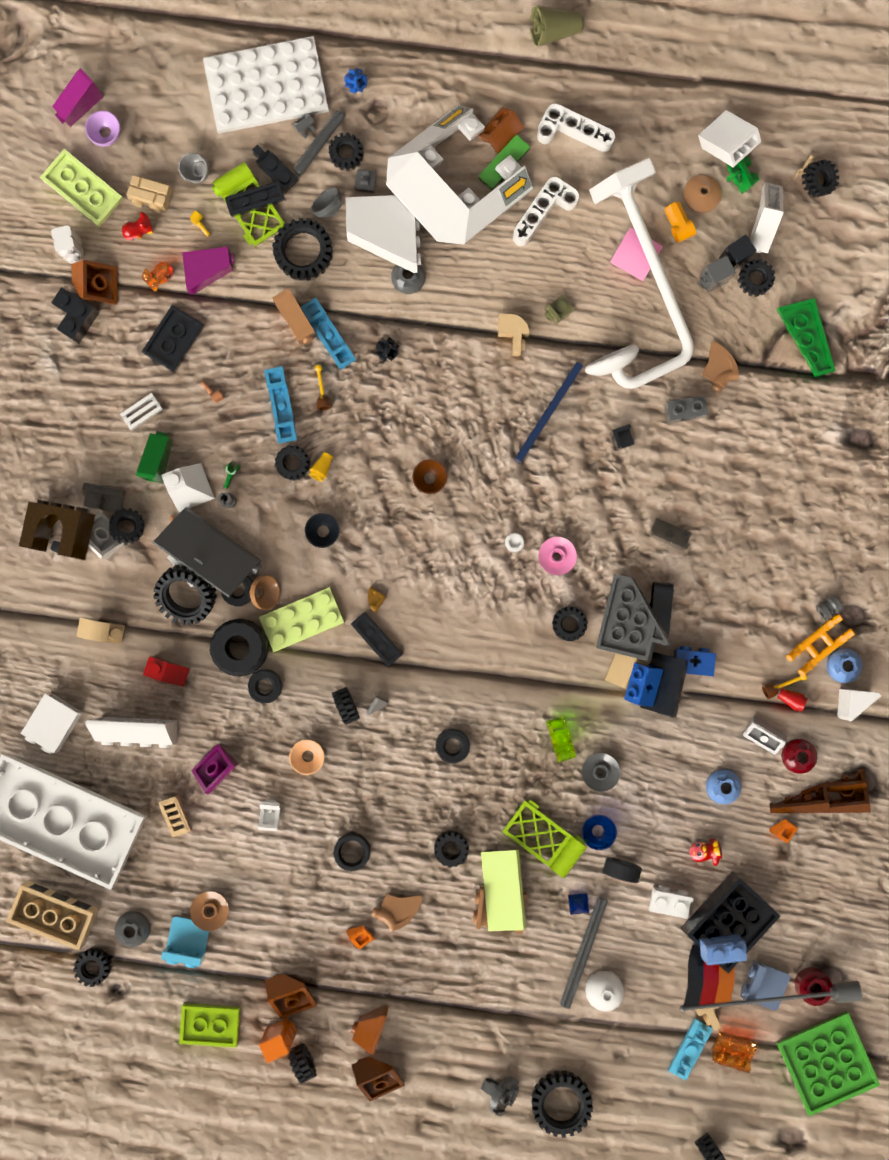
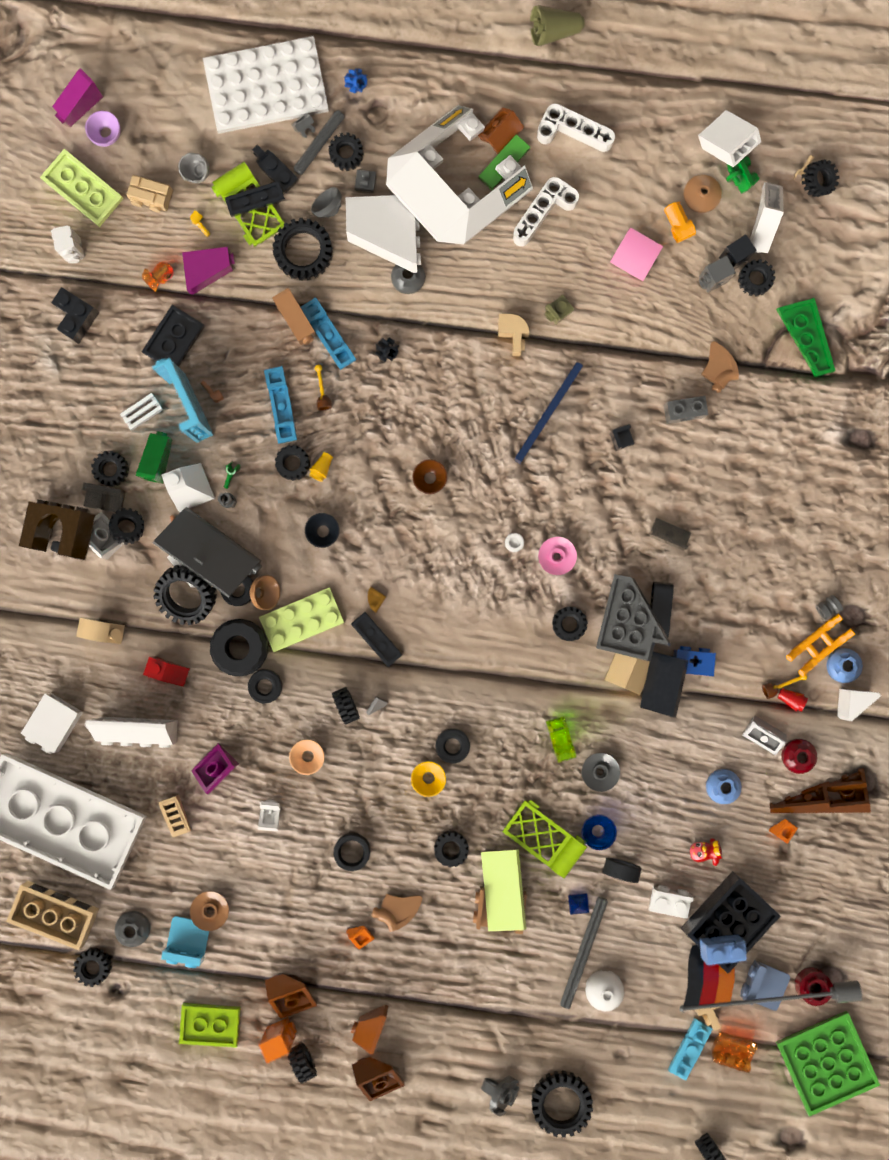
dark orange slope [71,260,117,305] -> none
red animal [121,212,153,240] -> none
white piece [585,158,694,389] -> none
blue brick [624,662,663,707] -> none
none -> black tyre [91,451,129,487]
none -> medium azure panel [152,358,214,443]
none -> yellow piece [411,761,446,797]

